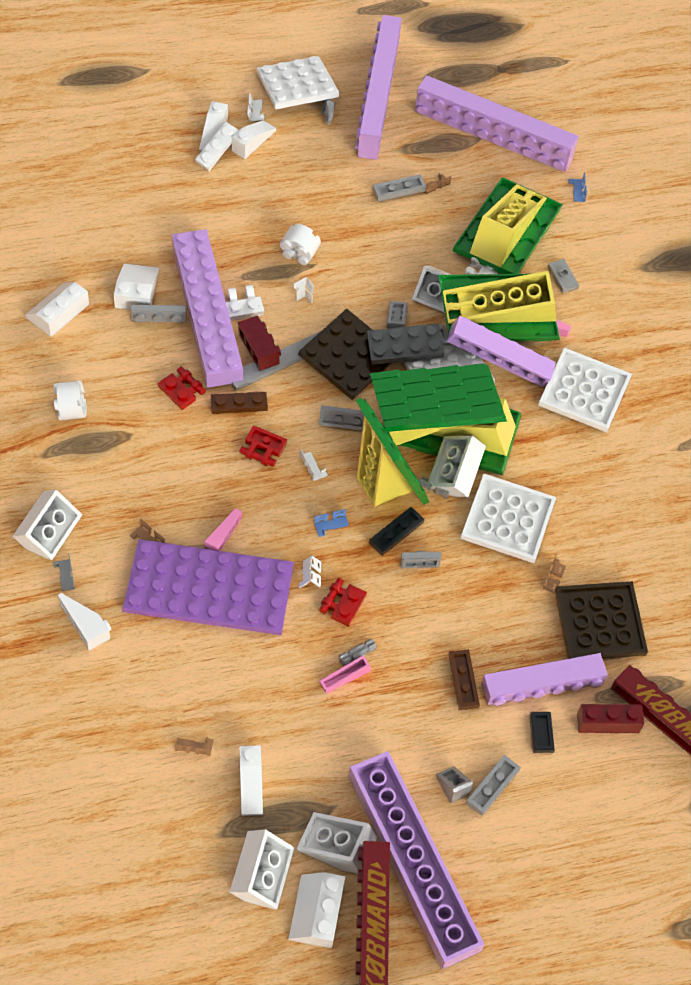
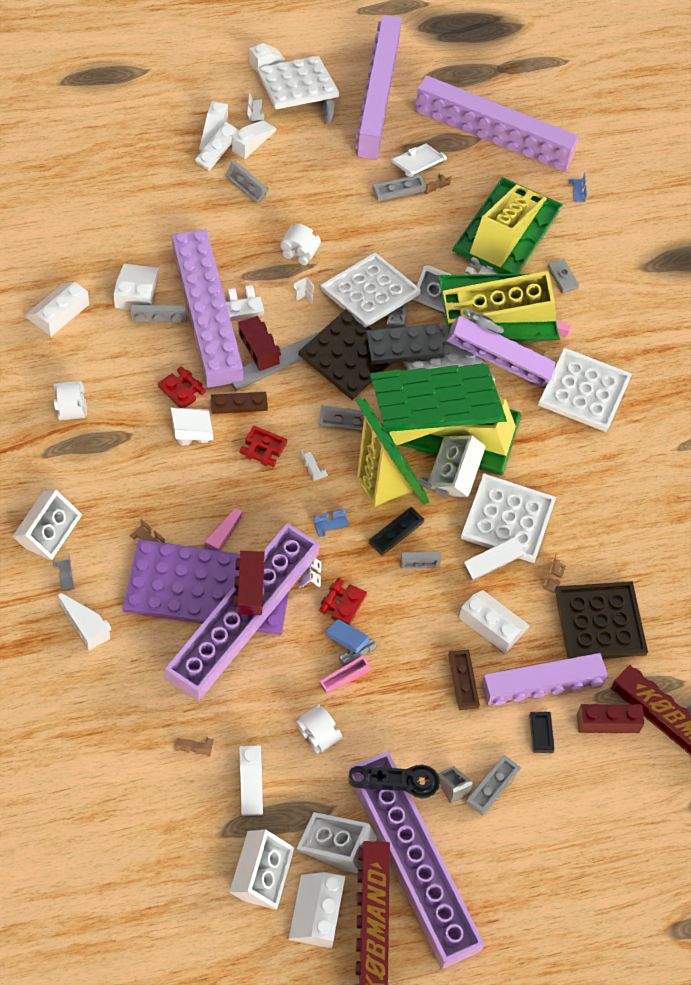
none -> lavender brick [165,523,319,702]
none -> white slope [171,408,214,446]
none -> light grey hinge [225,161,268,202]
none -> dark red brick [234,551,265,615]
none -> white slope [249,43,285,72]
none -> white brick [296,704,343,754]
none -> white plate [320,253,421,328]
none -> medium blue tile [325,619,370,654]
none -> black beam [348,764,440,799]
none -> white door [391,143,447,177]
none -> white slope [459,590,530,654]
none -> light grey piece [463,309,504,333]
none -> white tile [464,537,525,580]

